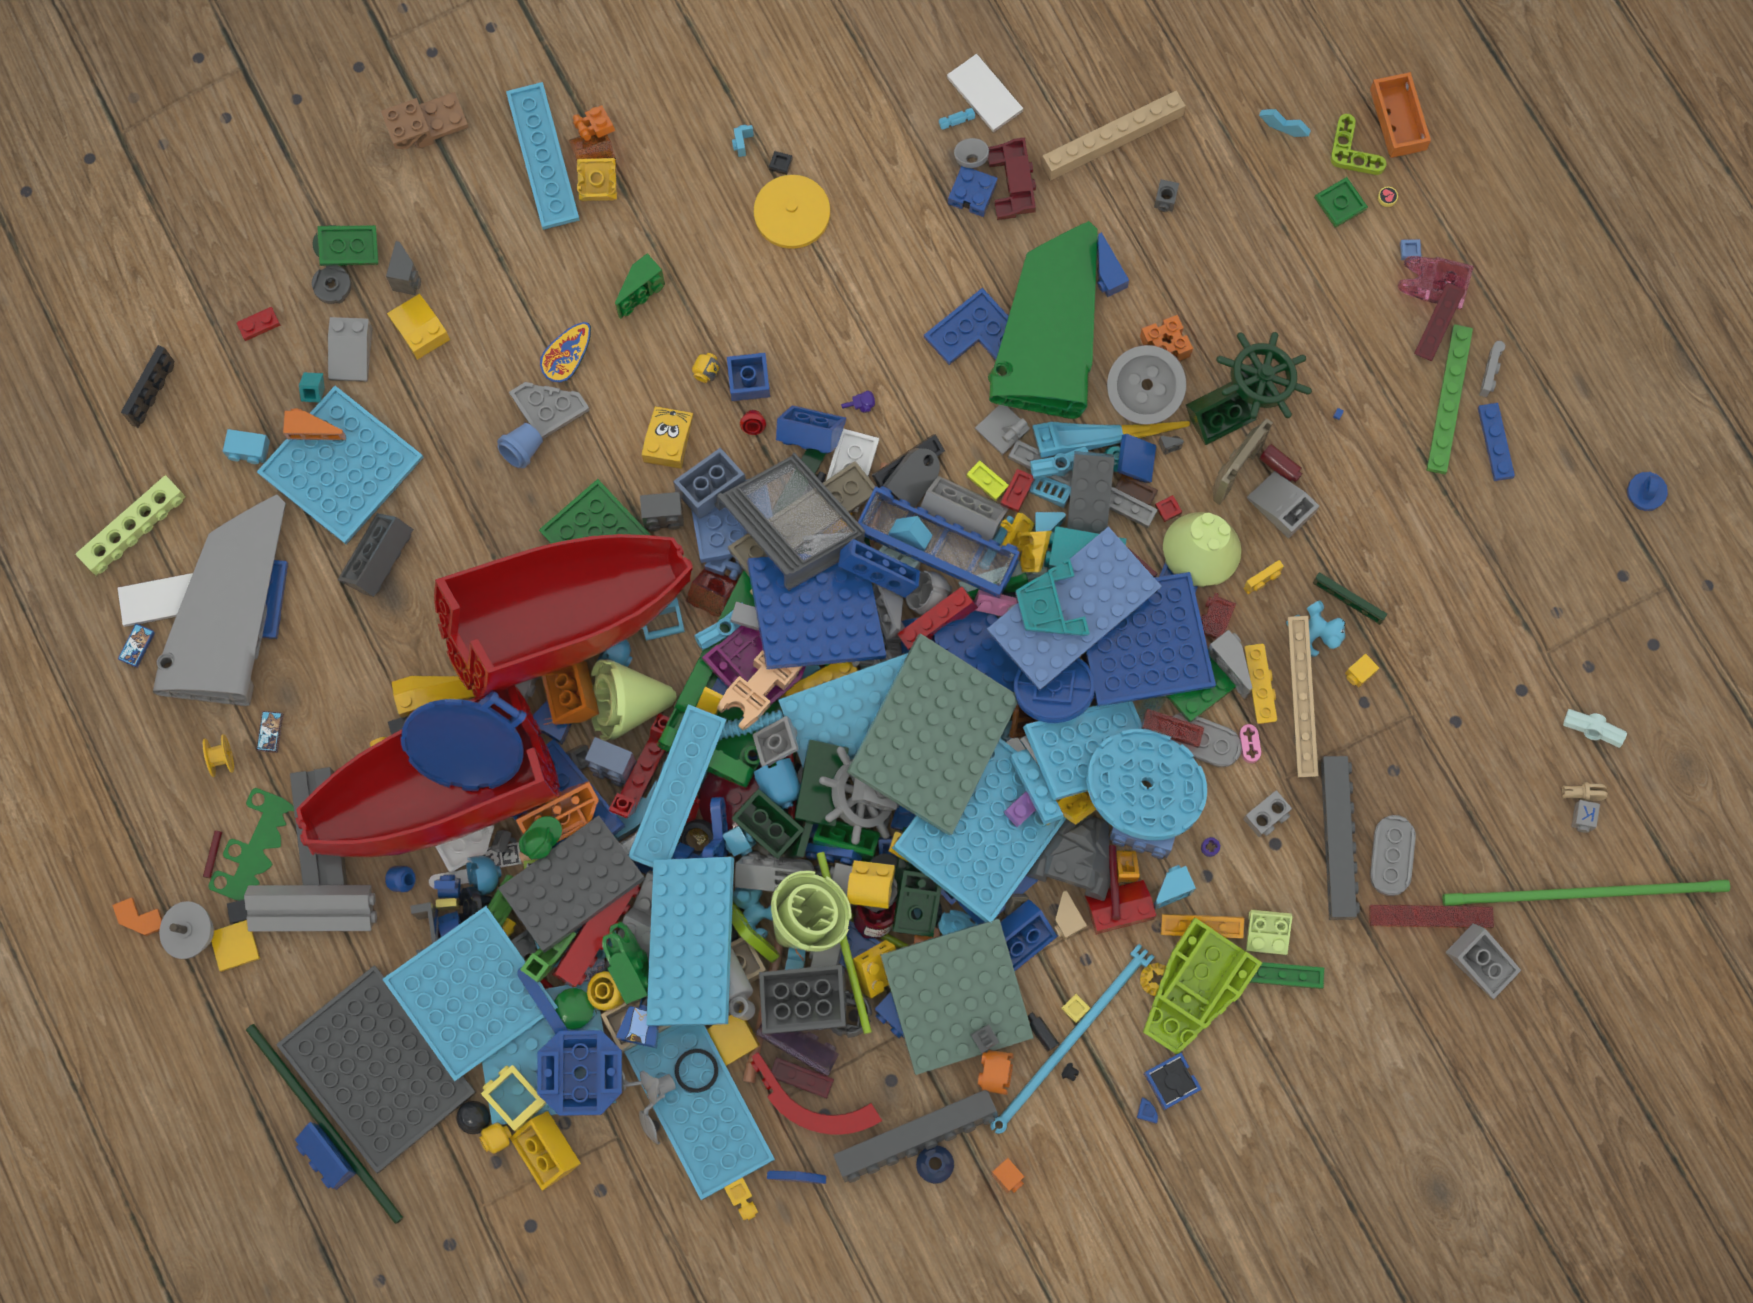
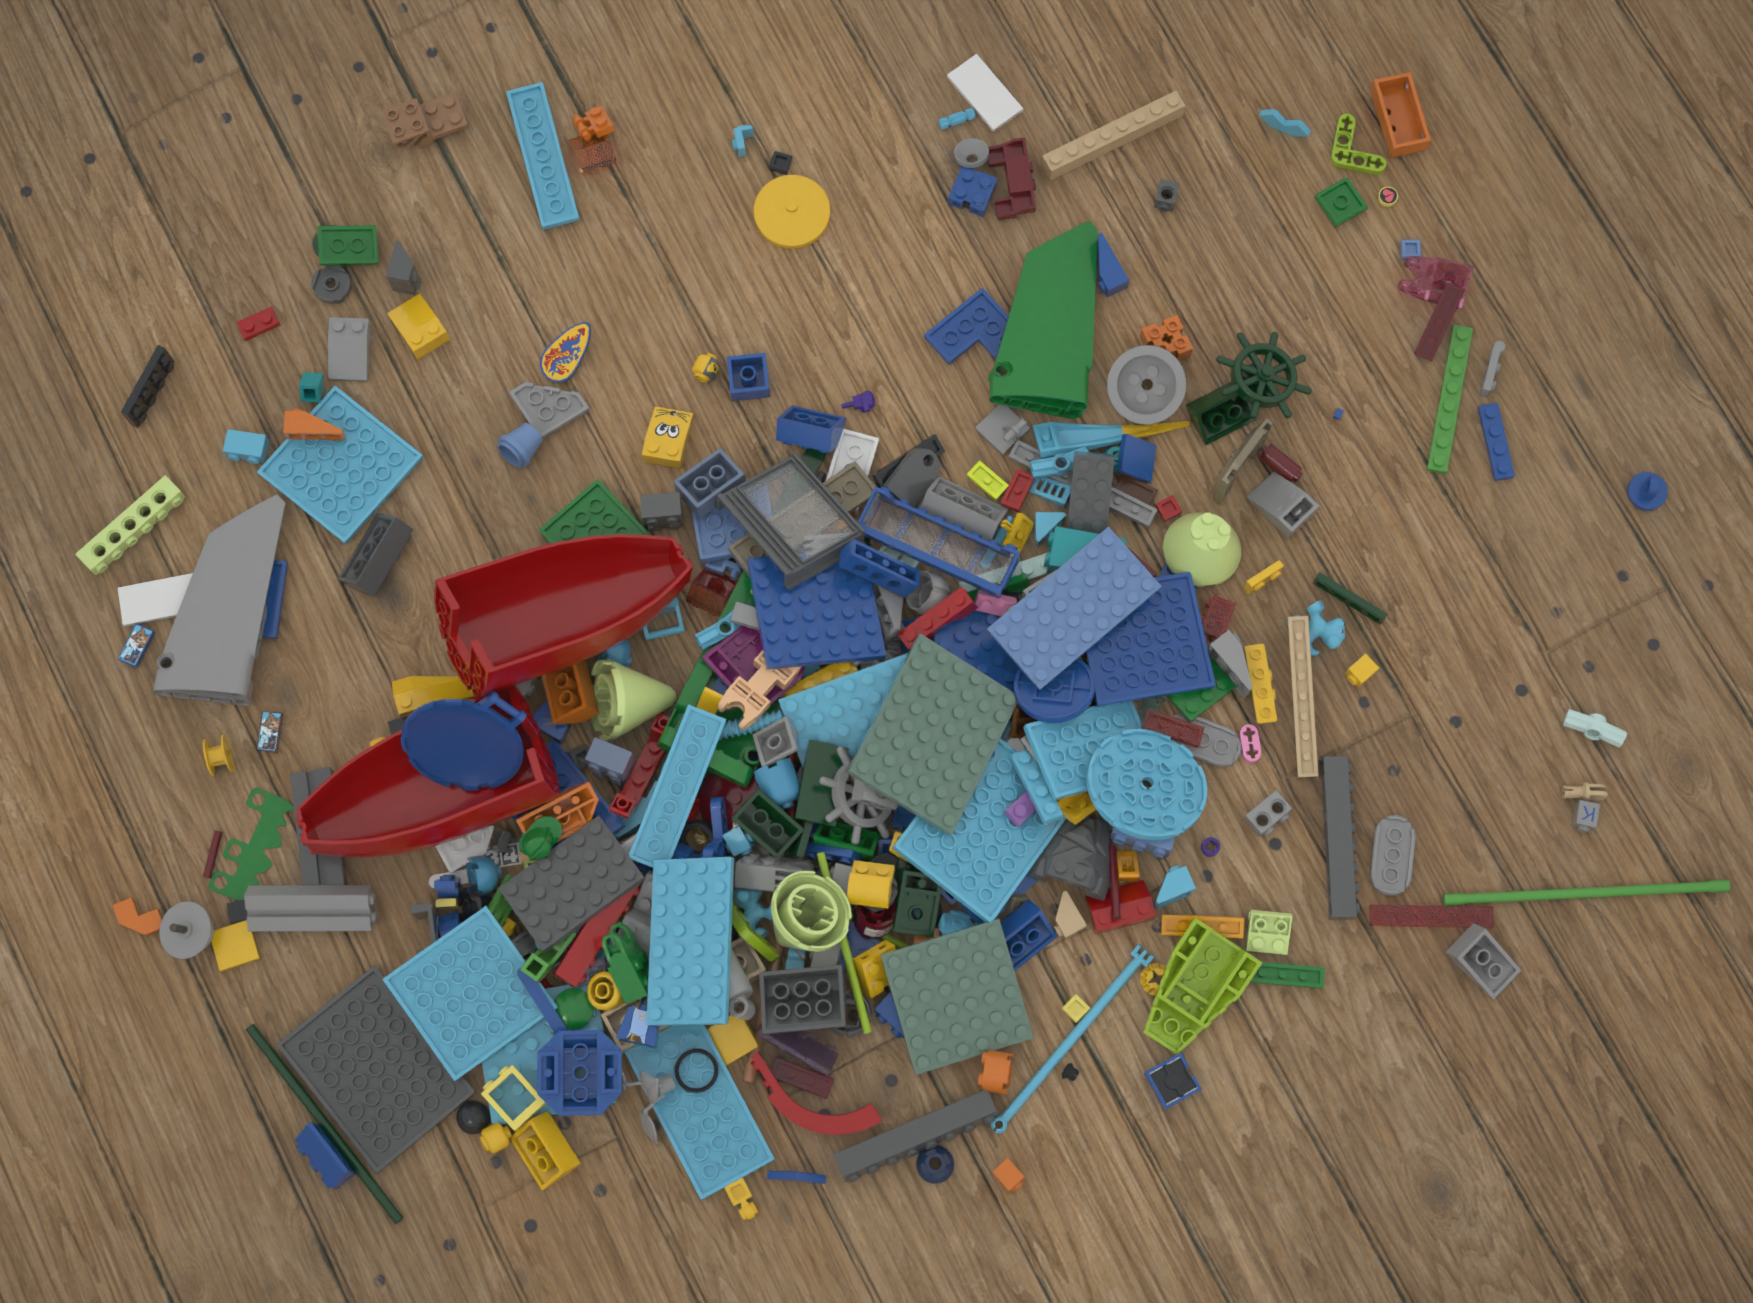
blue head [385,866,416,892] -> none
yellow slope [577,158,617,202] -> none
green slope [615,253,665,319] -> none
red cone [740,410,766,435] -> none
medium azure slope [888,516,932,551] -> none
dark grey tile [970,1024,1000,1053] -> none
teal wing [1015,558,1090,636] -> none
yellow slope [1019,531,1052,572] -> none
black cylinder [1028,1012,1060,1052] -> none
blue tile [1137,1097,1158,1124] -> none
dark grey slope [1158,436,1184,455] -> none

